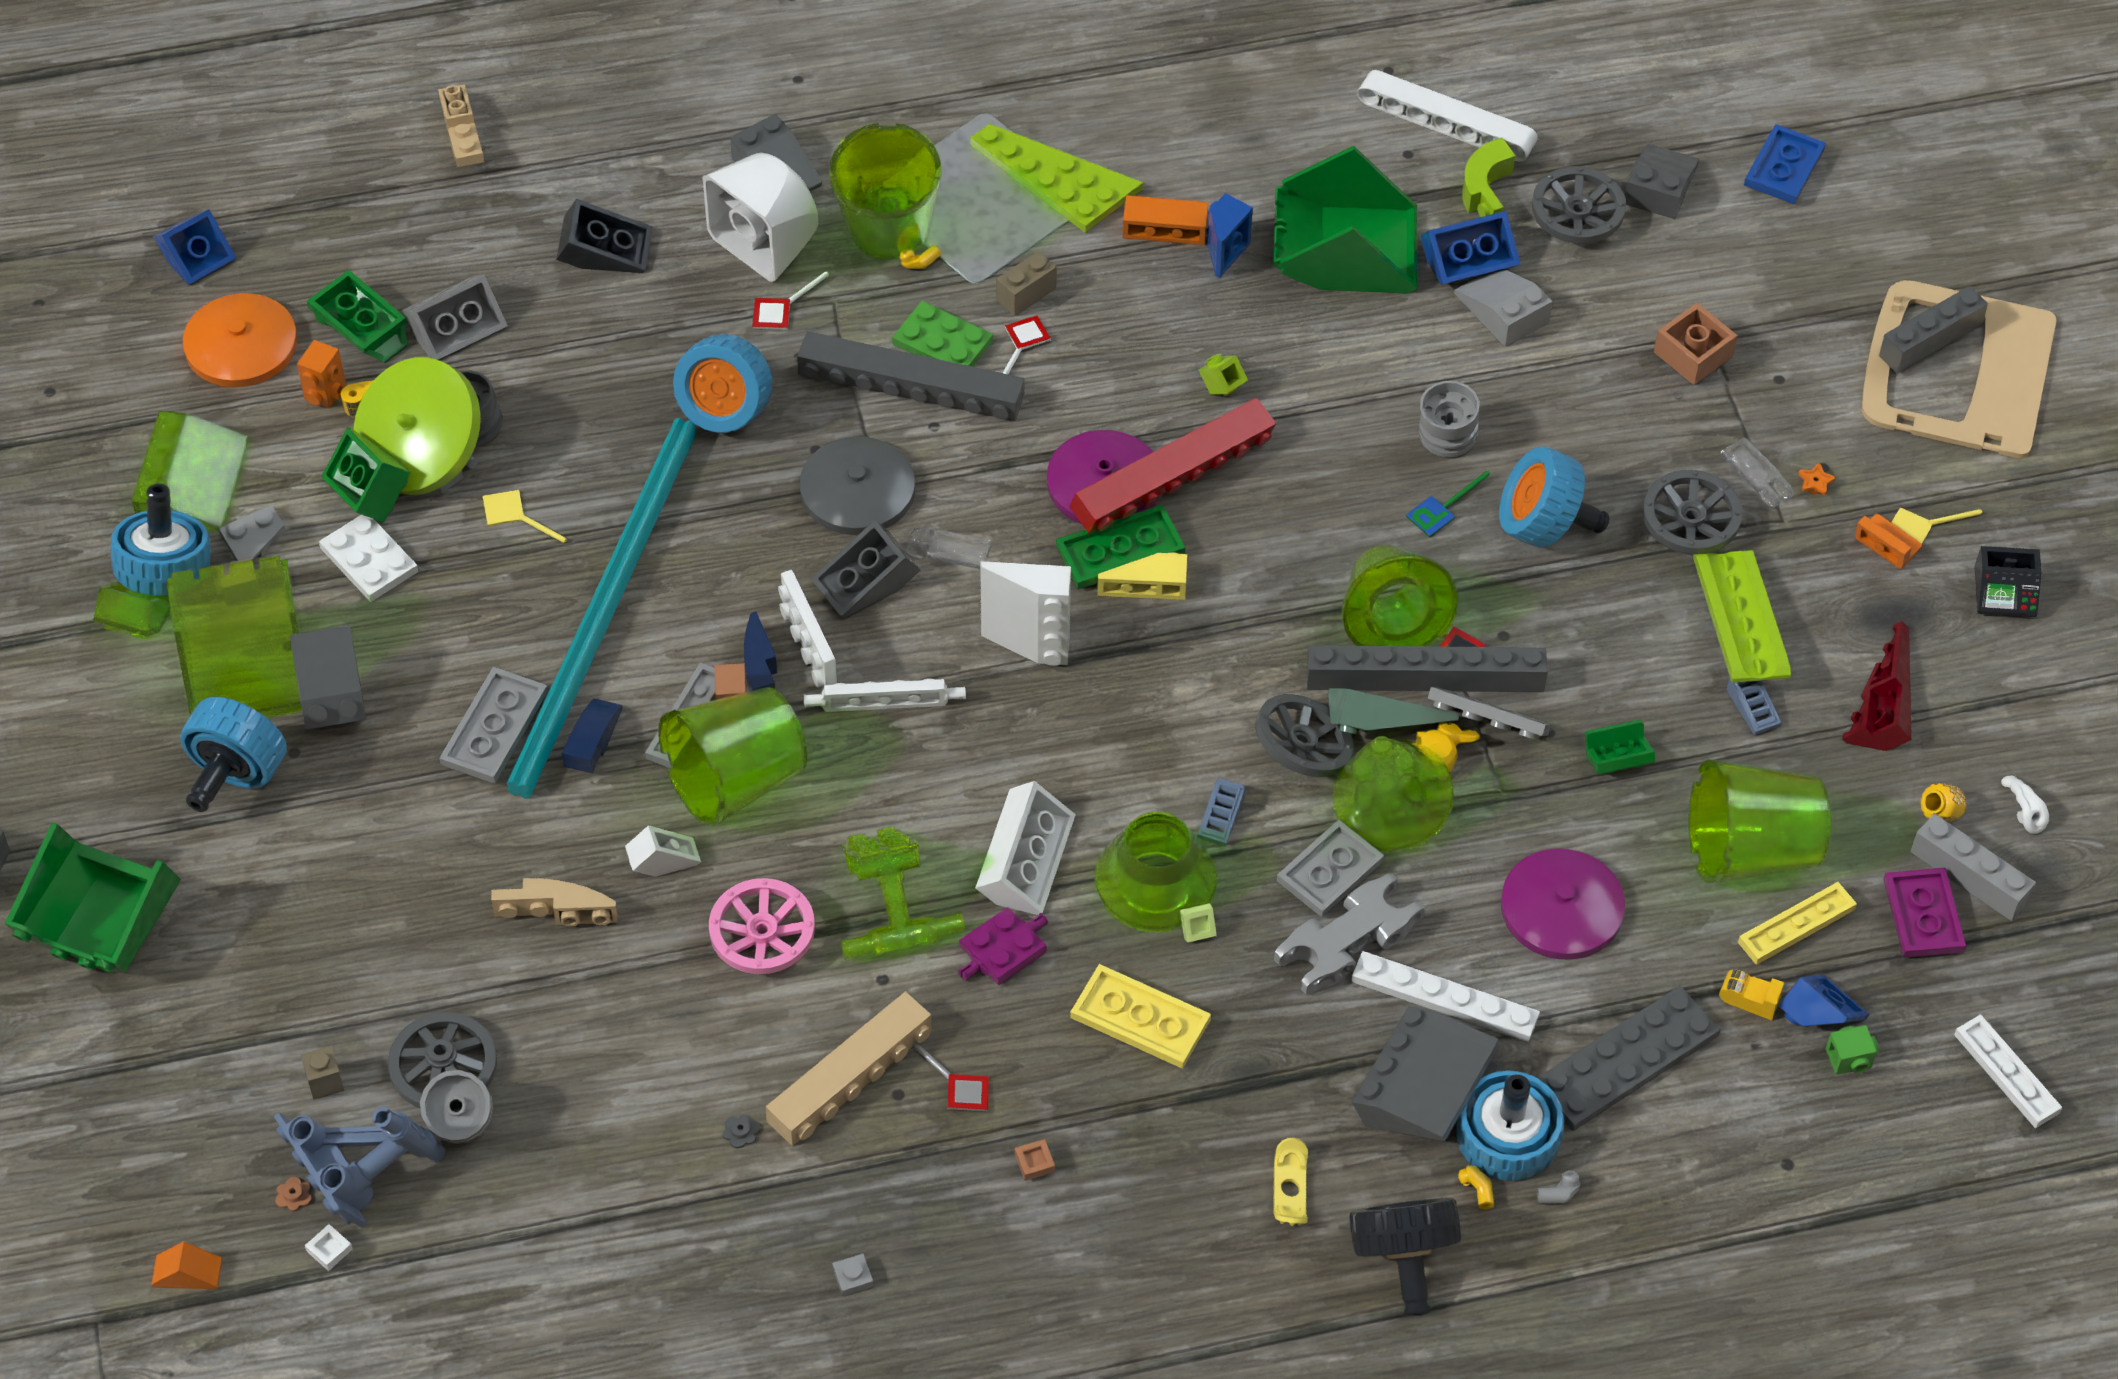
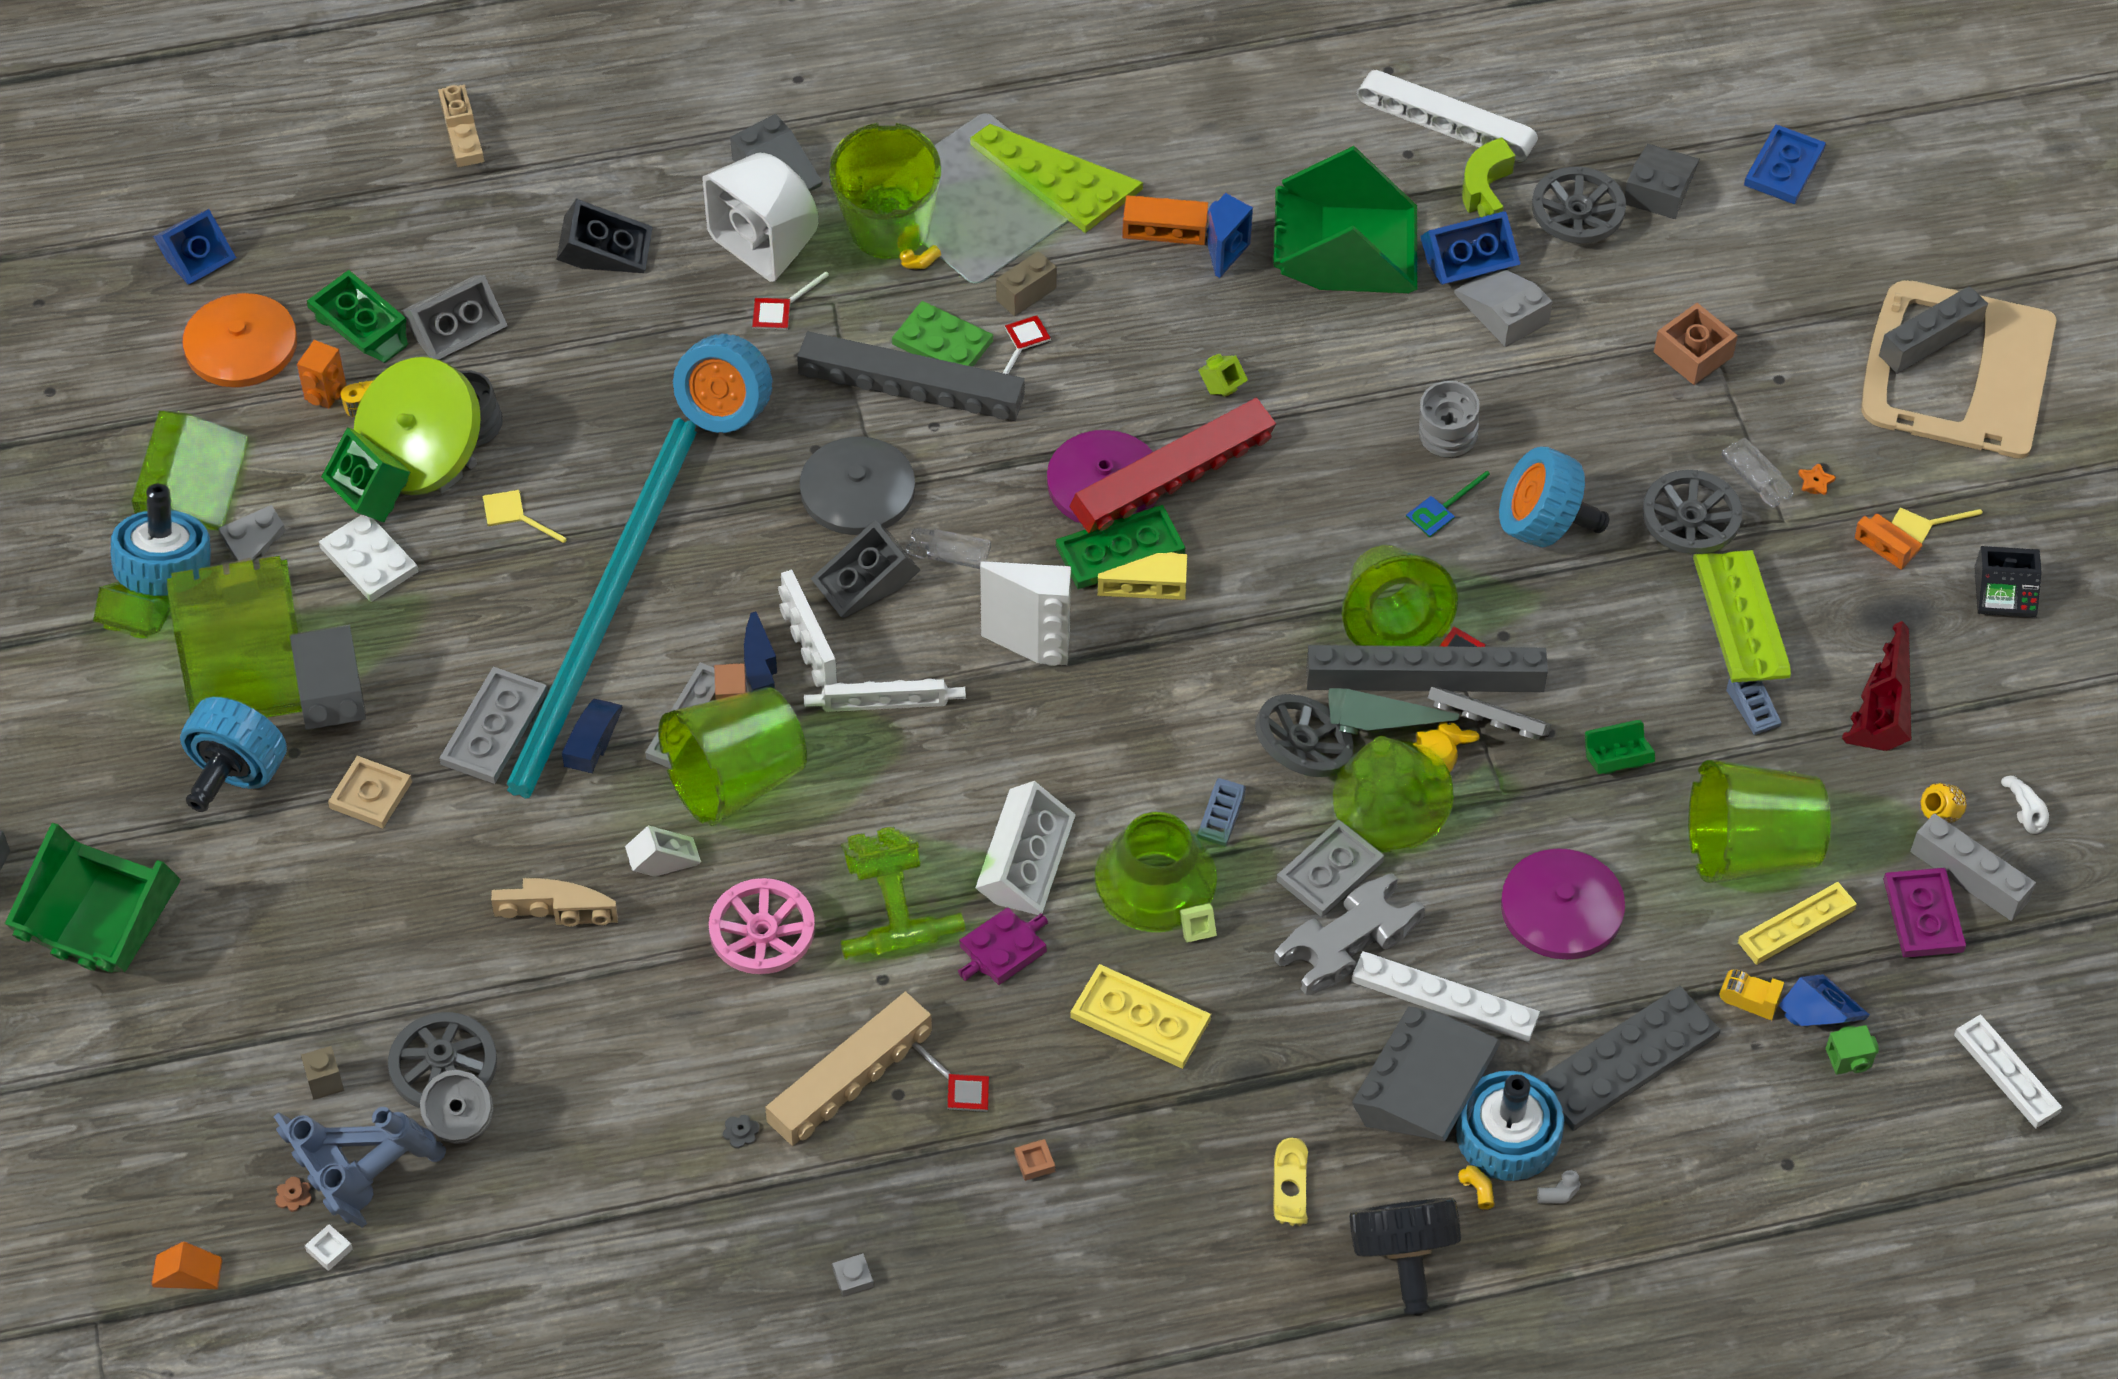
none -> tan plate [328,756,412,828]

